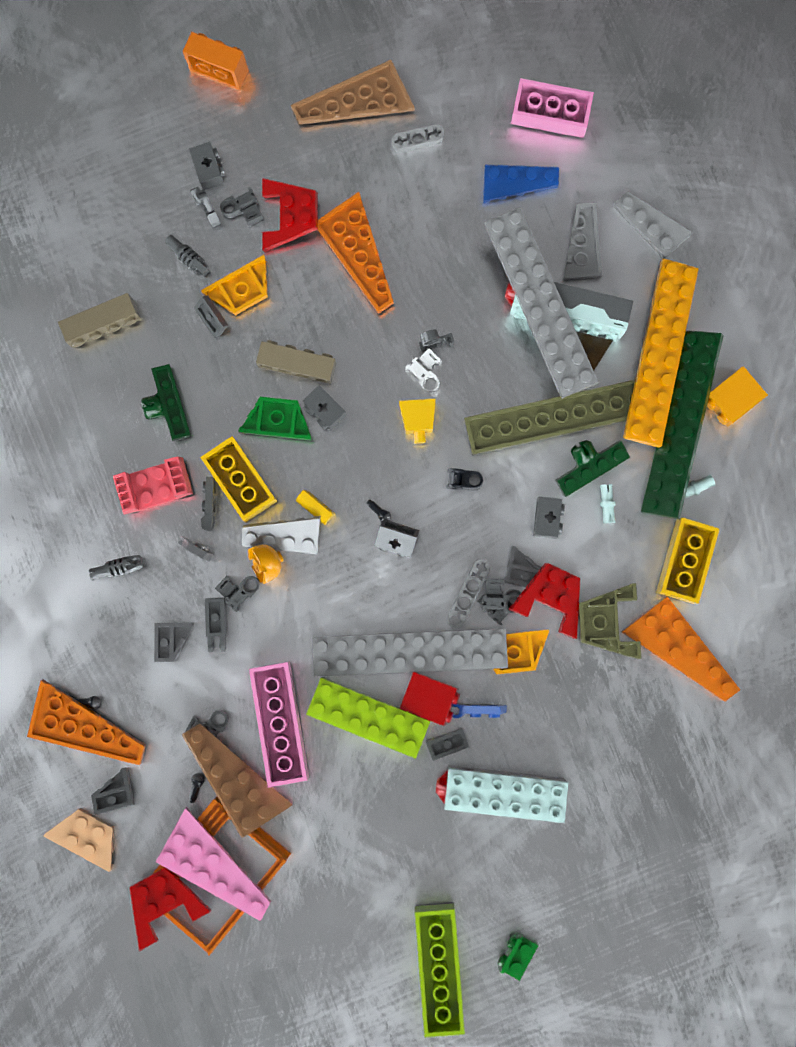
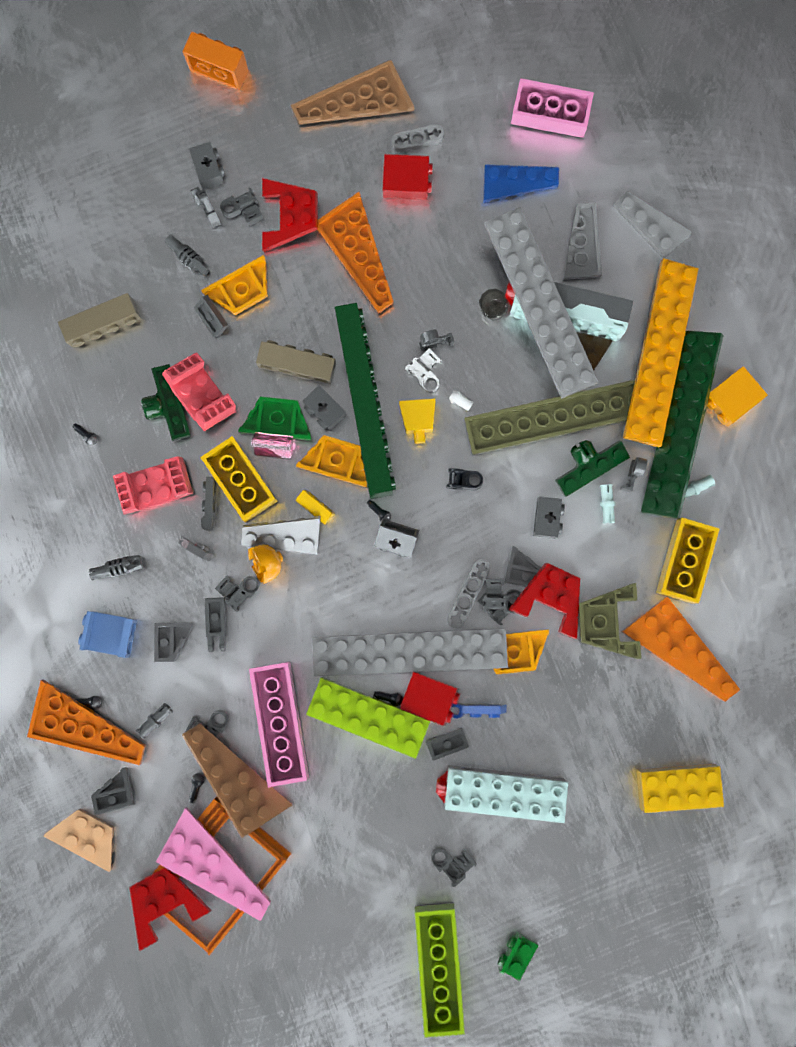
none -> black piece [72,423,98,445]
none -> medium blue panel [78,611,137,658]
none -> dark grey pin [136,703,173,739]
none -> coral plate [162,352,236,431]
none -> clear pink panel [251,432,293,459]
none -> light orange wing [296,435,367,488]
none -> dark green brick [334,303,396,499]
none -> black piece [373,691,403,706]
none -> red brick [383,154,433,200]
none -> dark grey piece [431,847,477,887]
none -> white pin [449,390,474,412]
none -> clear smoke hair [479,288,509,320]
none -> dark grey piece [620,457,648,492]
none -> yellow brick [636,764,724,813]

